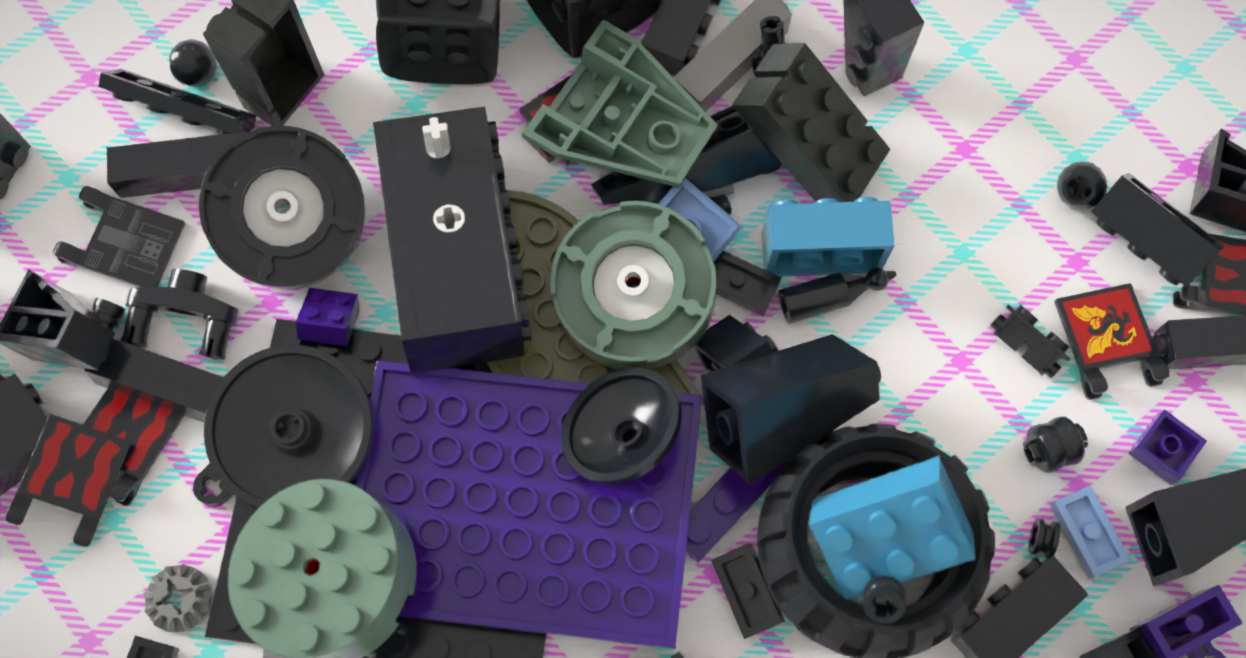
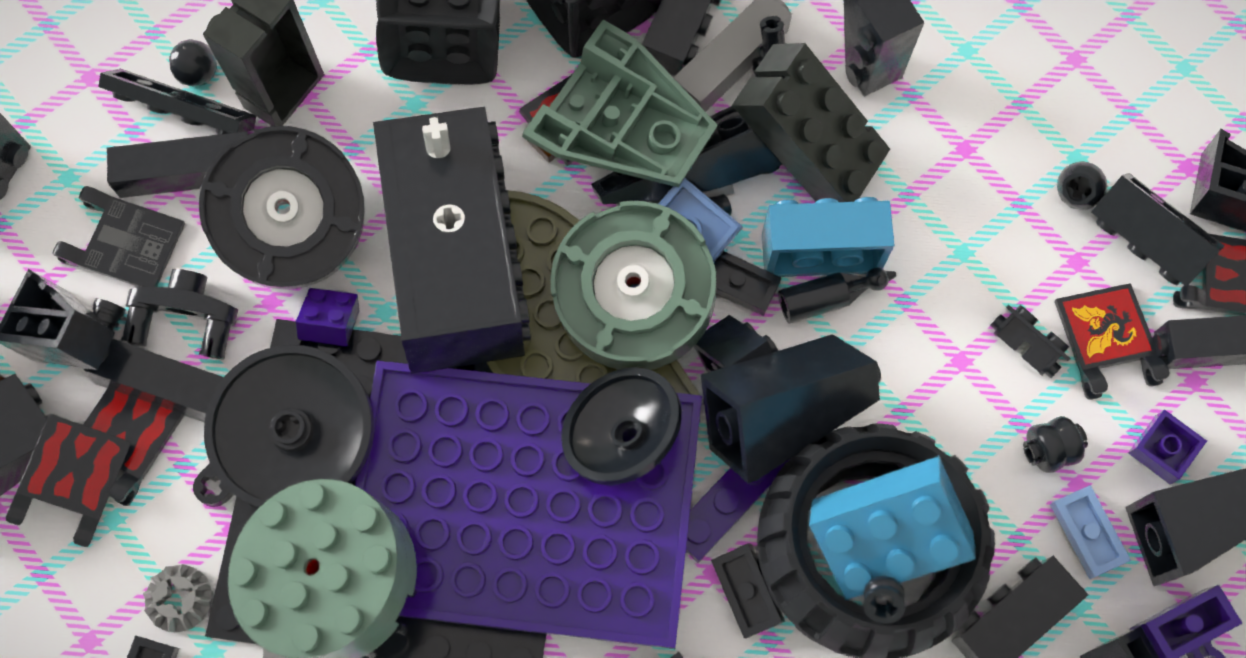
black bush [1028,517,1061,558] -> none

